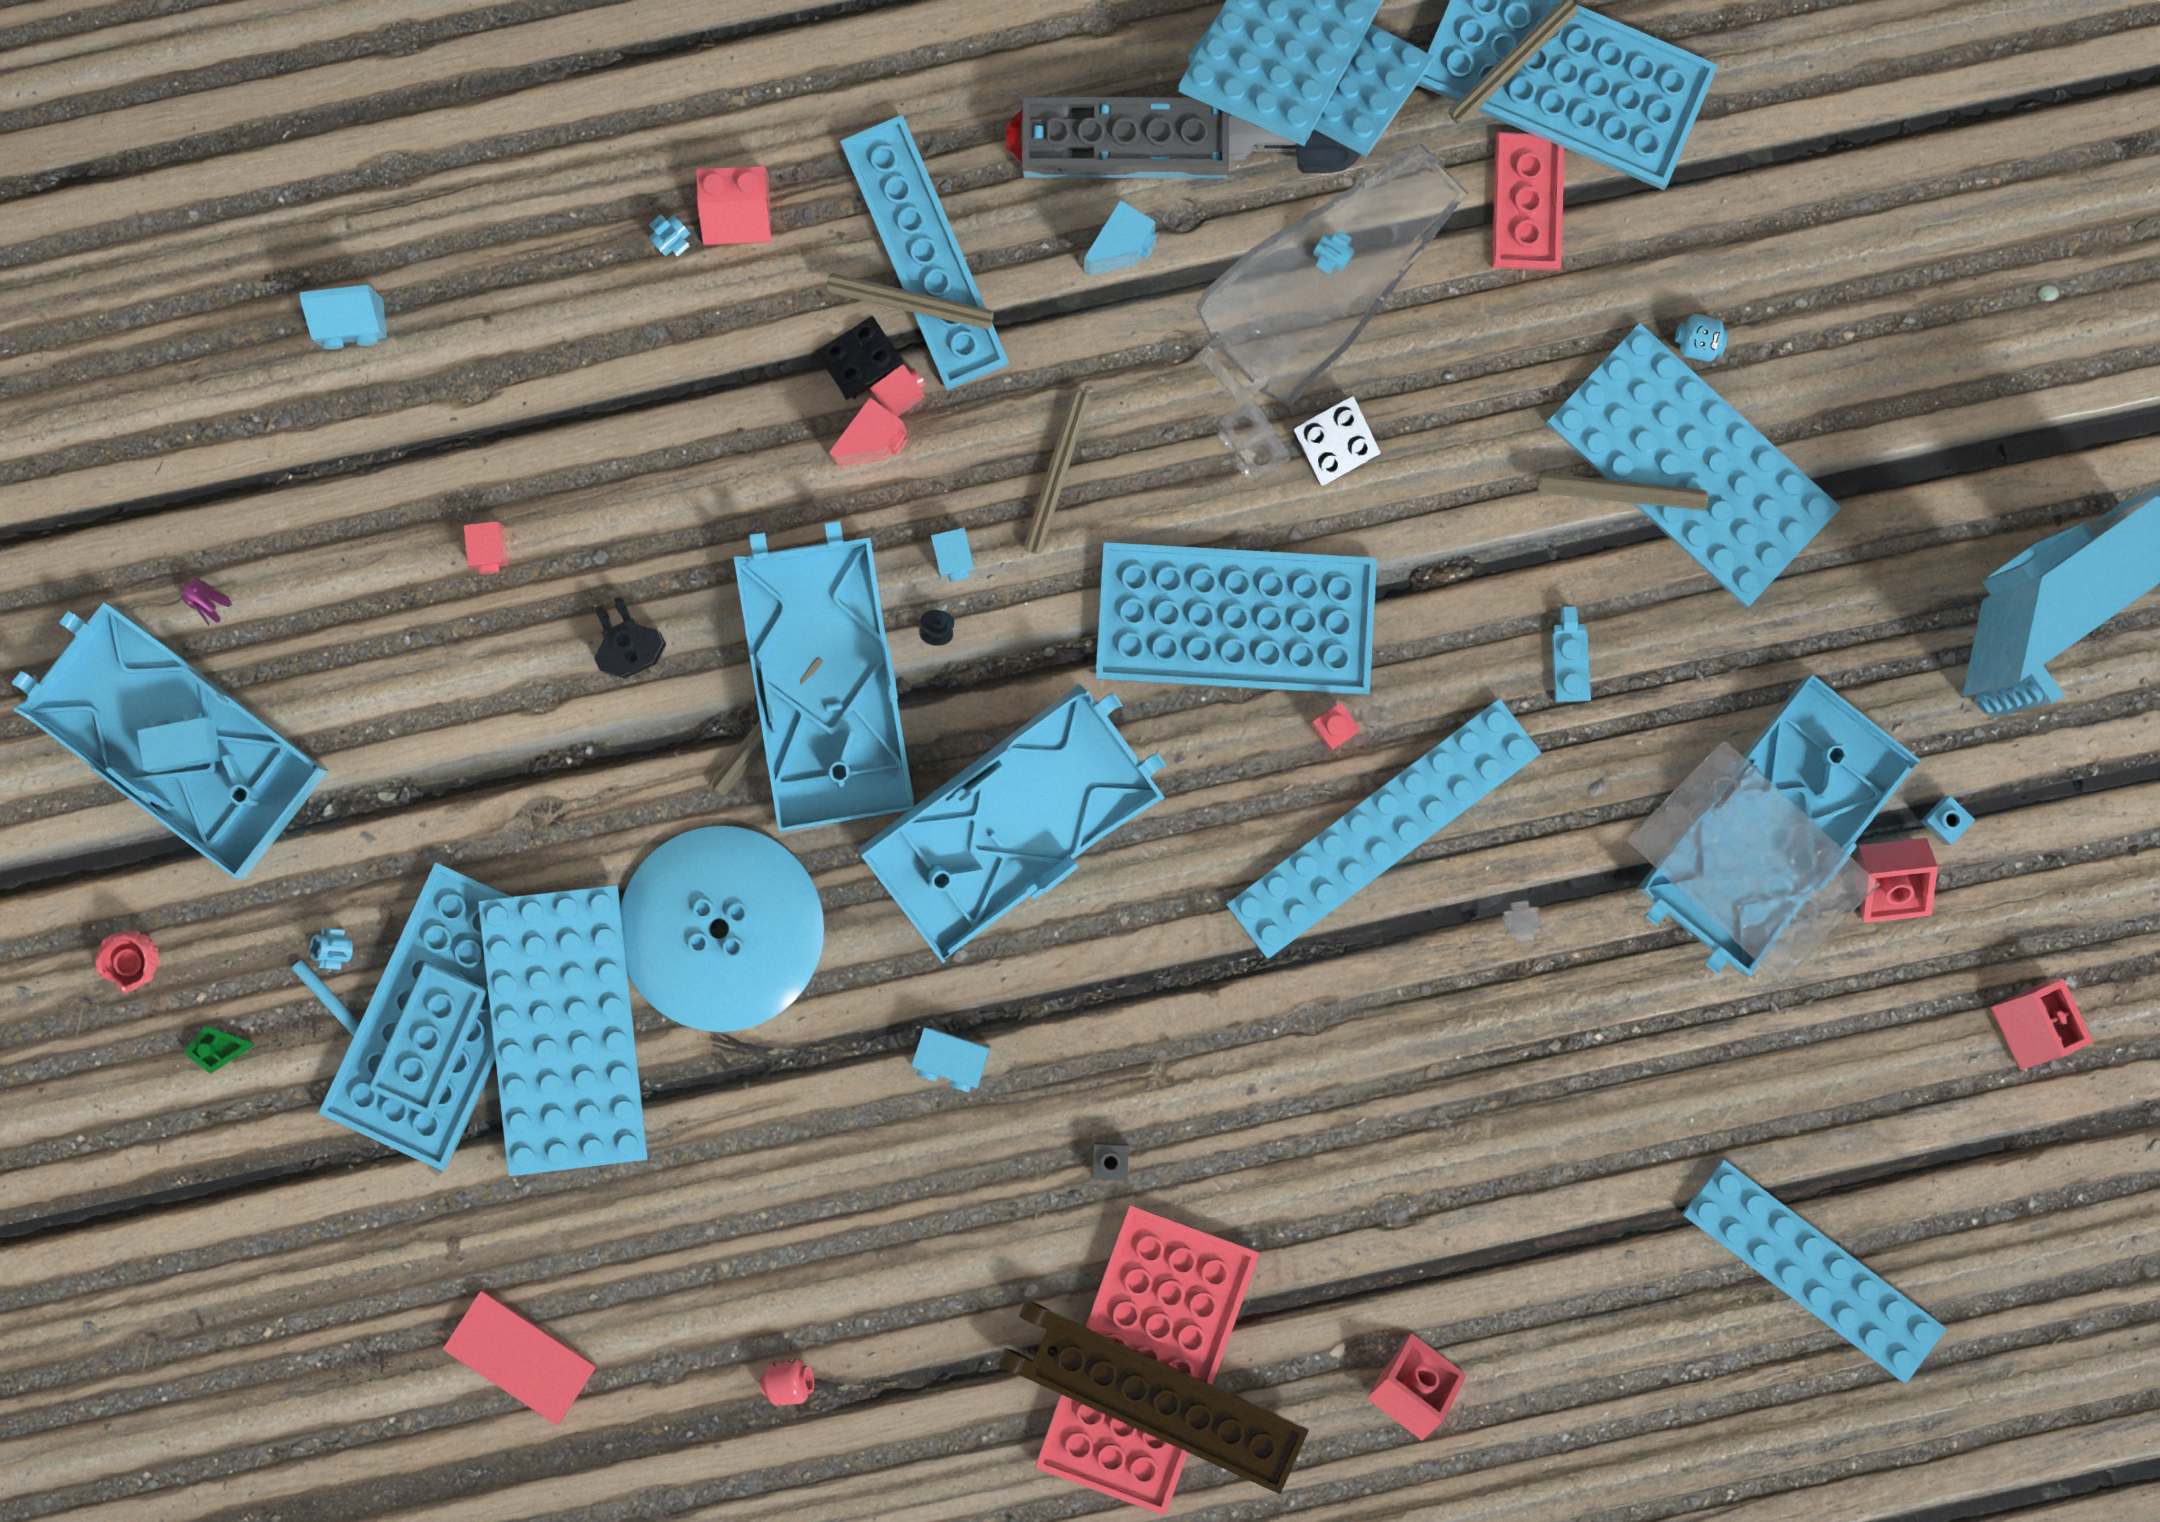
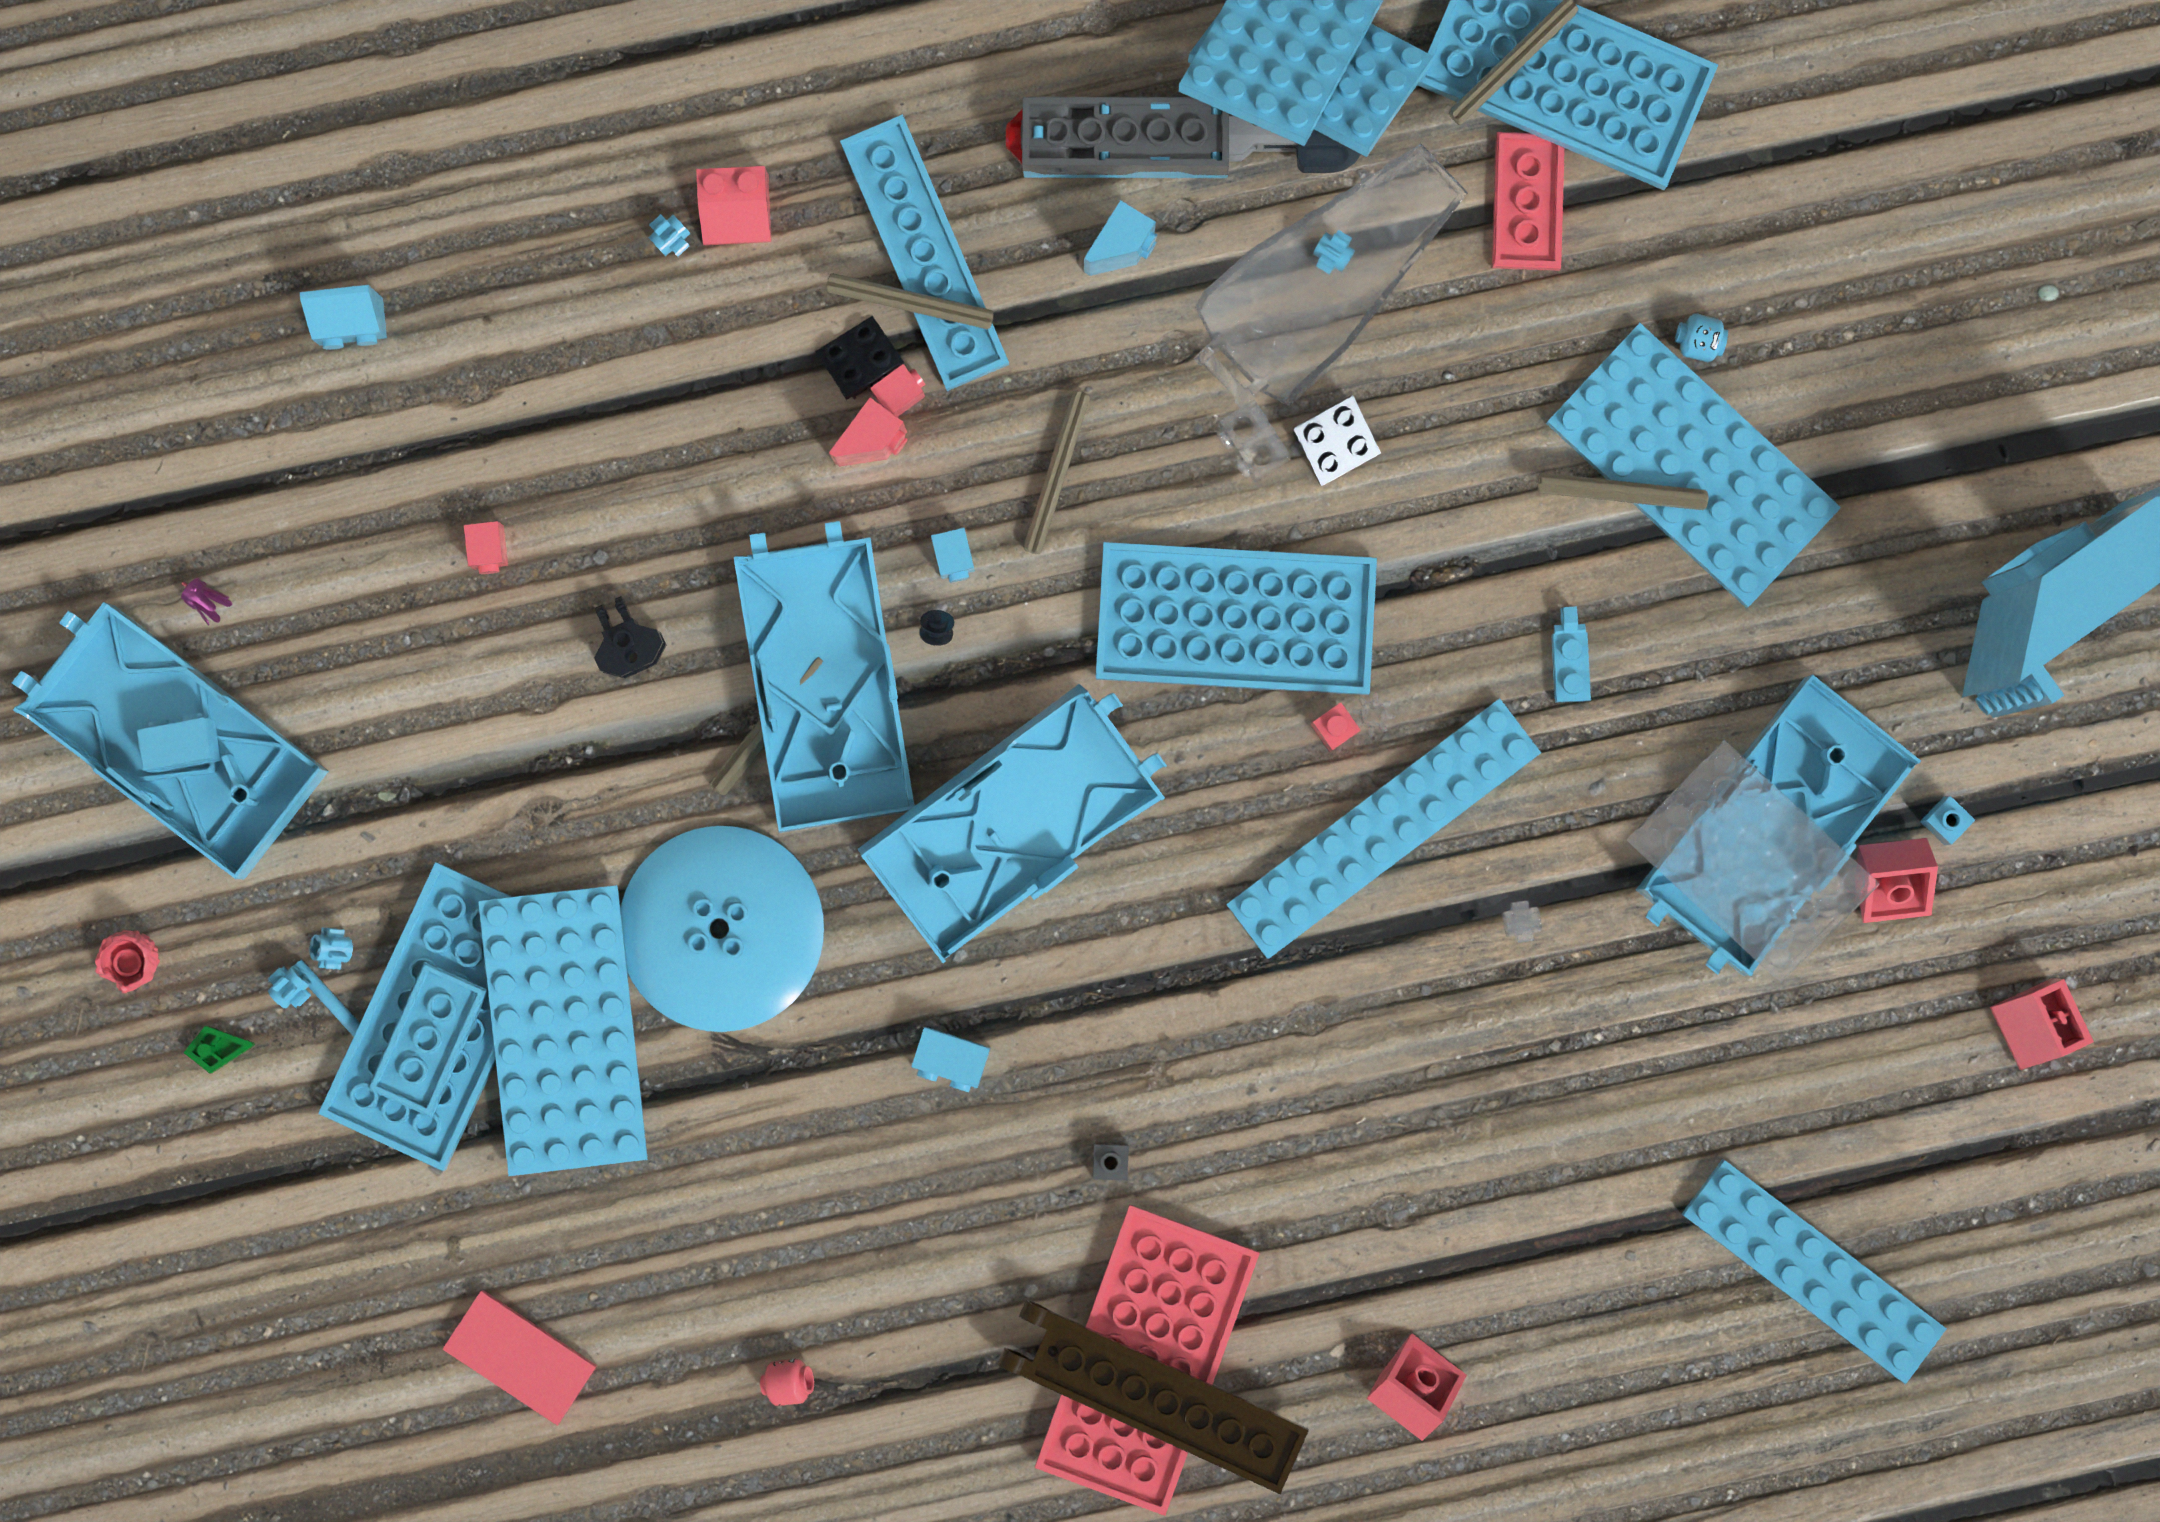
none -> medium azure gear [268,966,311,1008]

